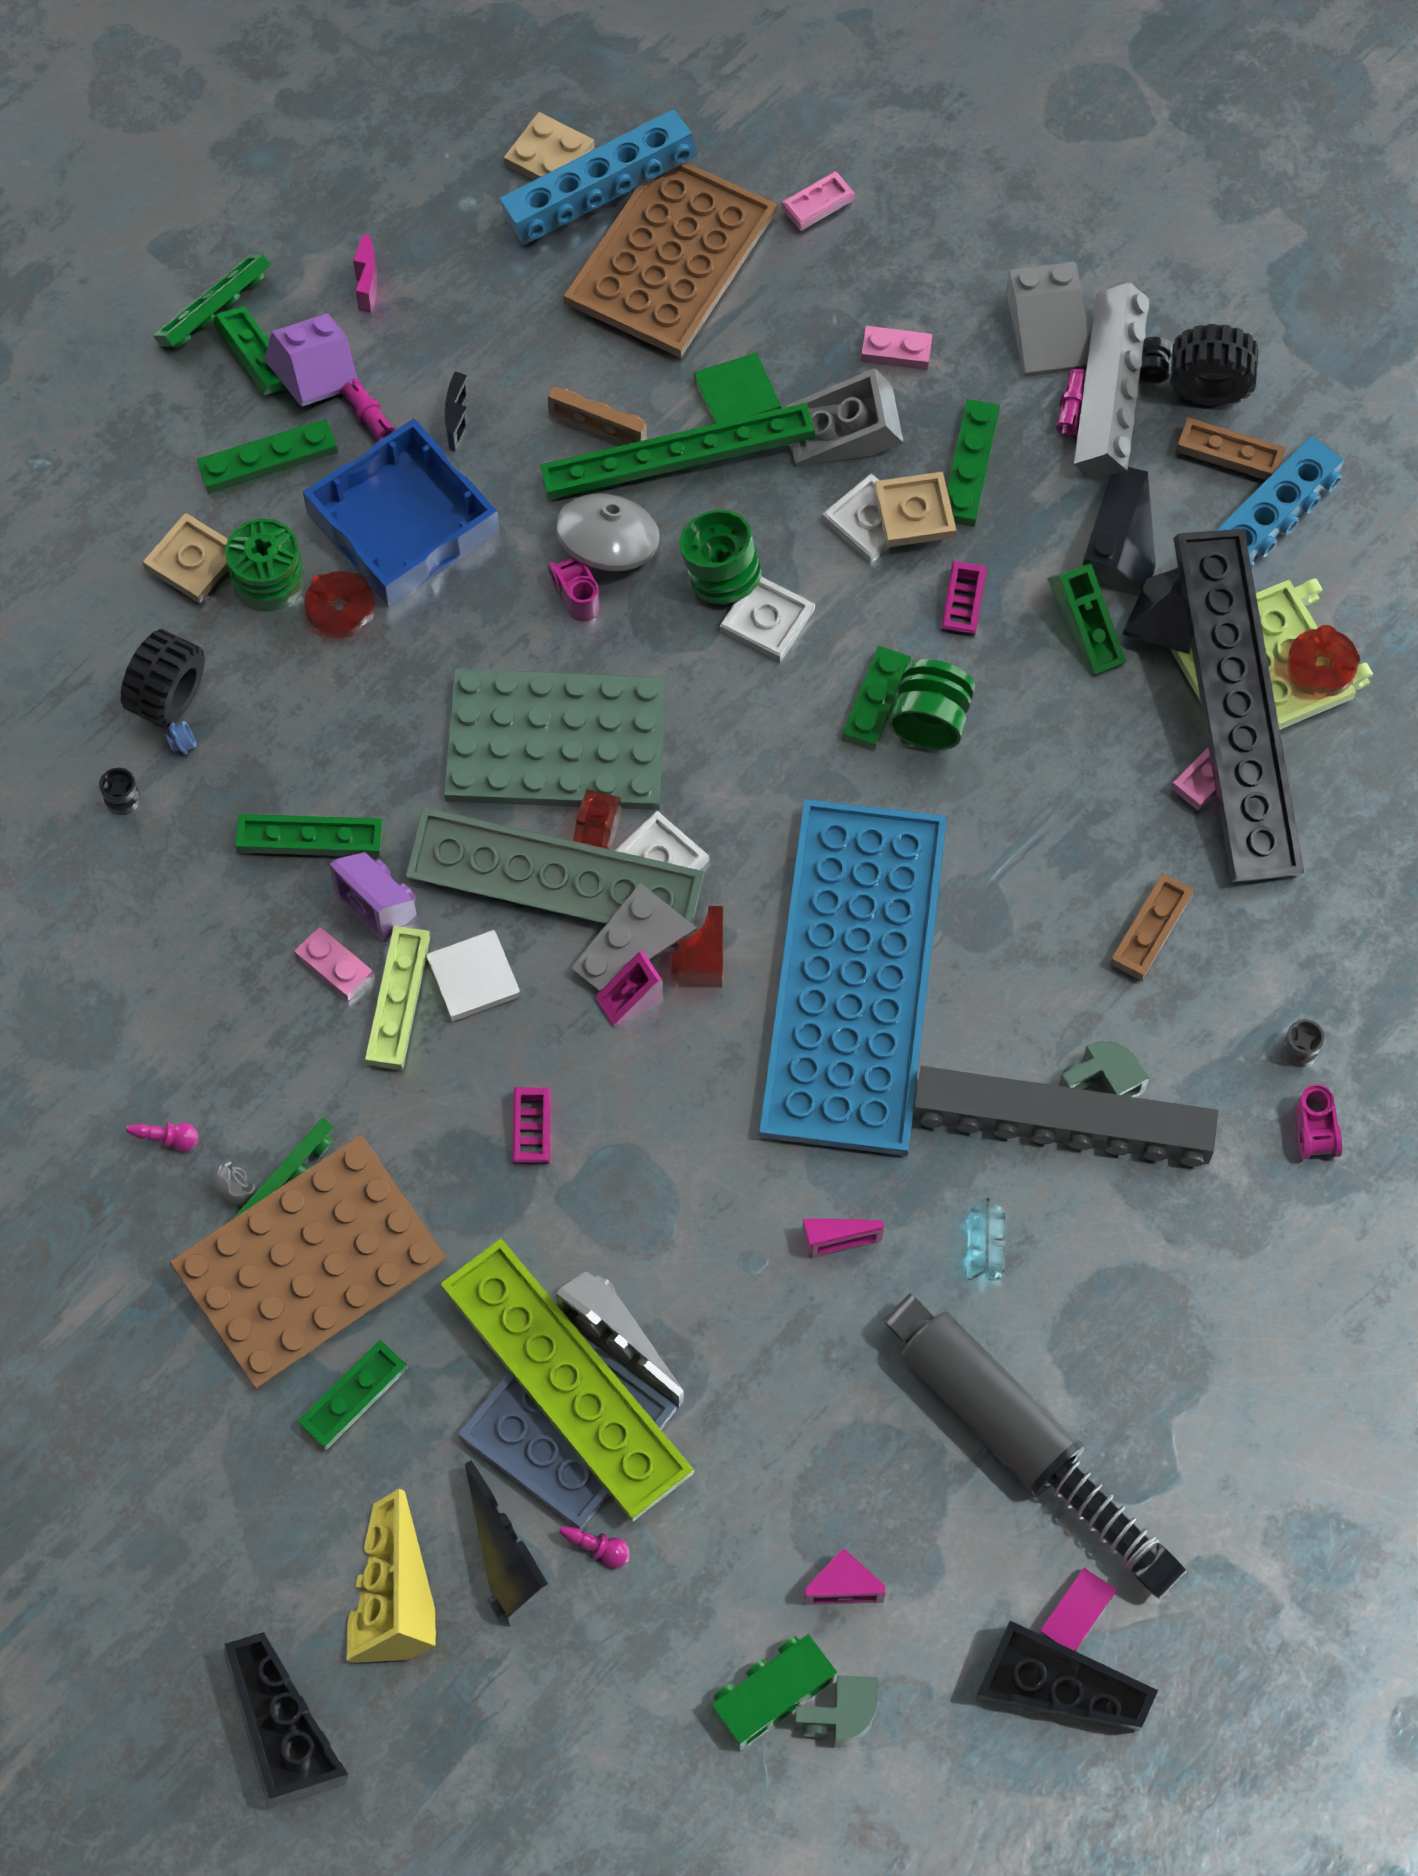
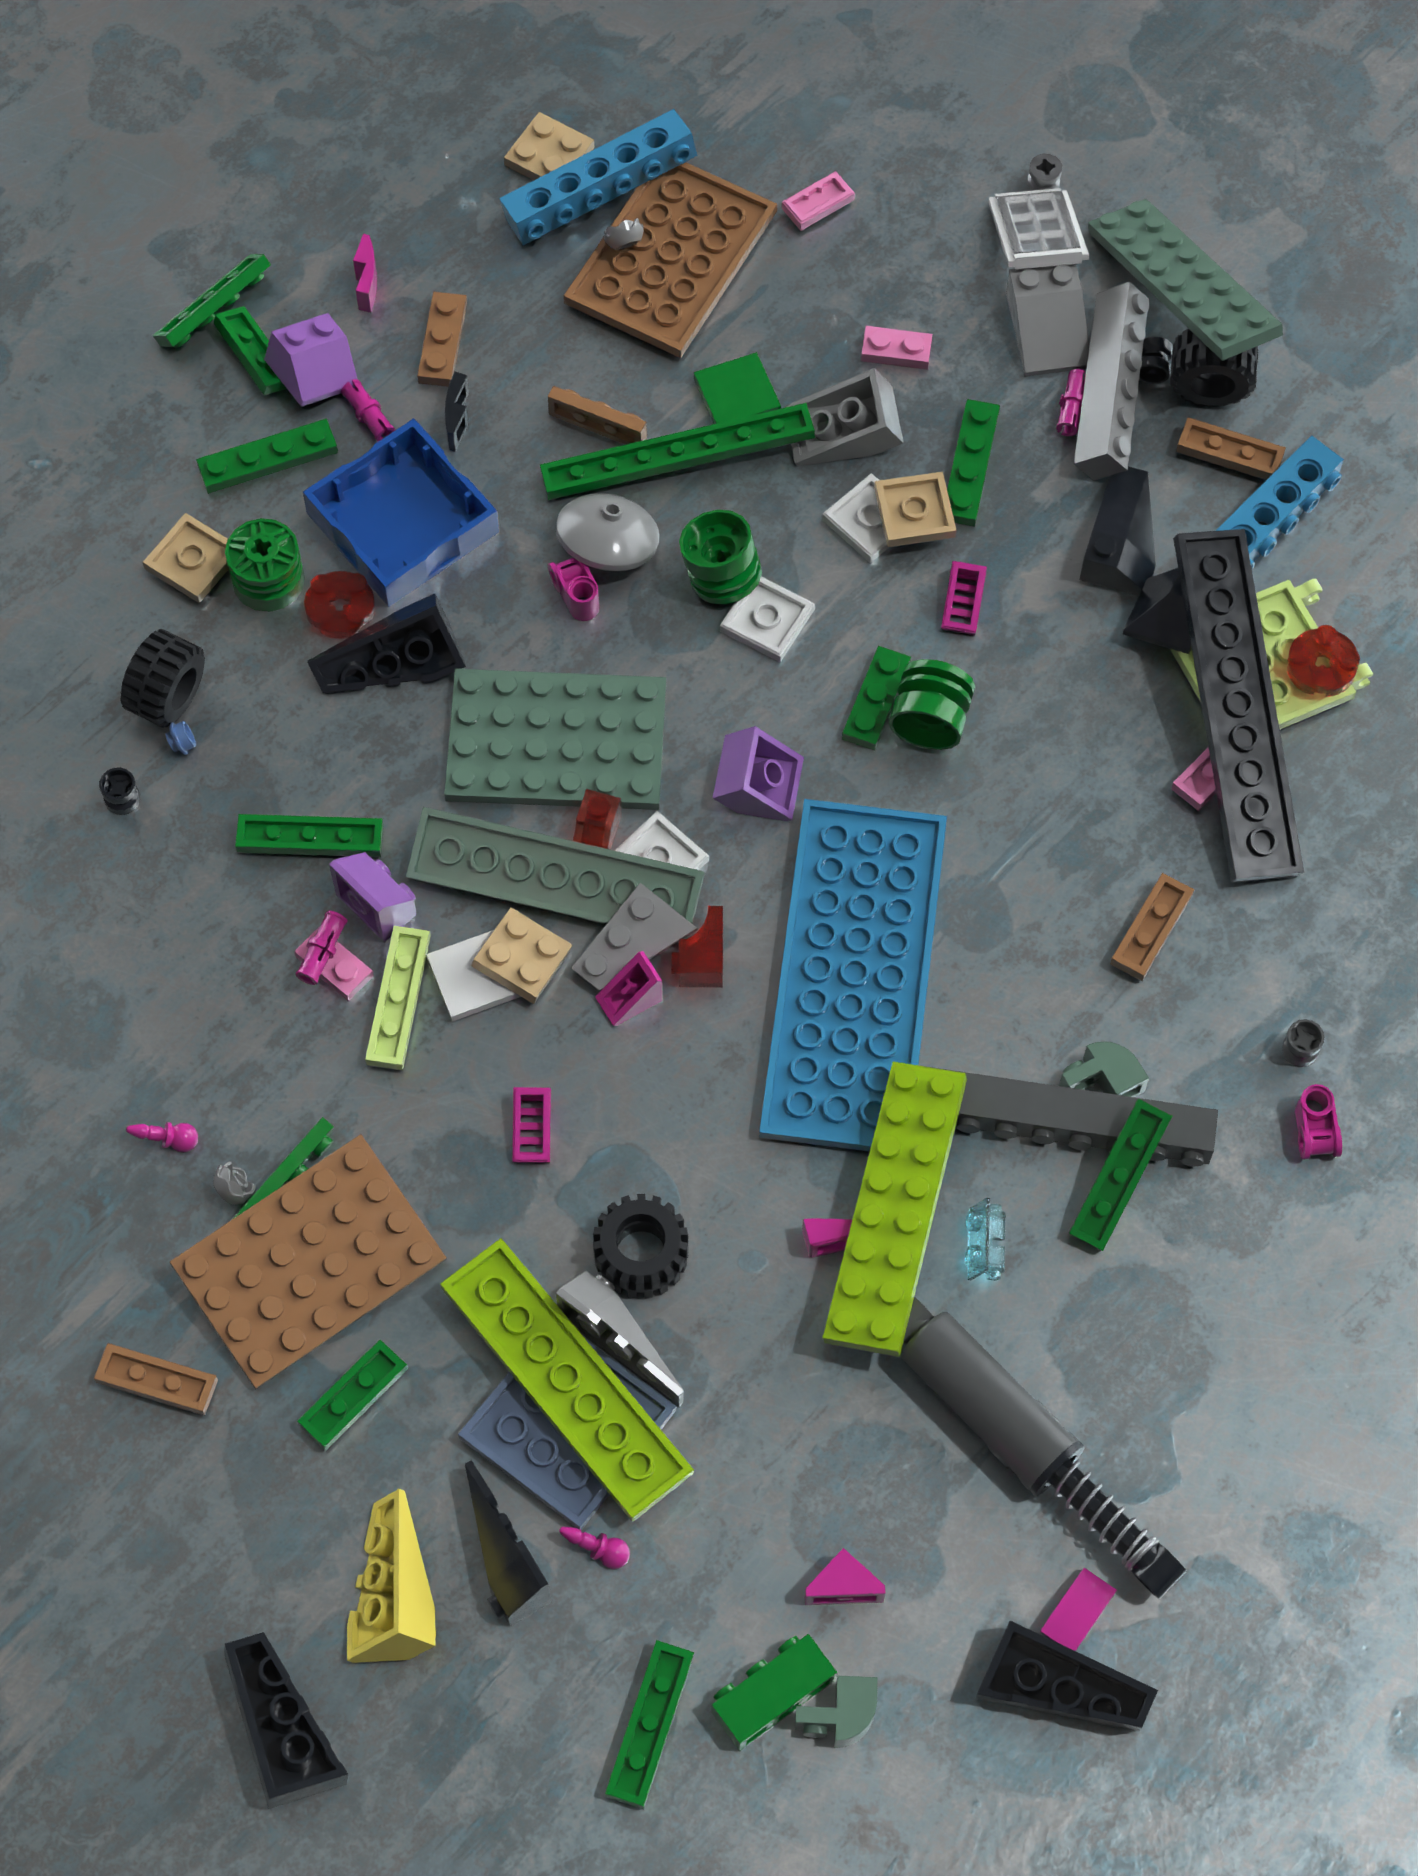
green slope [1047,563,1127,675] -> none
none -> medium nougat plate [94,1343,218,1416]
none -> dark pink pin [295,910,348,985]
none -> black wedge [307,594,466,693]
none -> medium nougat plate [417,292,467,387]
none -> tan plate [471,907,573,1004]
none -> black tyre [593,1194,688,1299]
none -> light grey plate [603,218,644,250]
none -> green plate [605,1640,694,1809]
none -> medium lavender slope [713,726,804,821]
none -> lime plate [823,1062,967,1357]
none -> clear piece [989,188,1089,270]
none -> flat silver wheel [1027,153,1062,191]
none -> green plate [1068,1098,1172,1251]
none -> sand green plate [1088,199,1283,361]

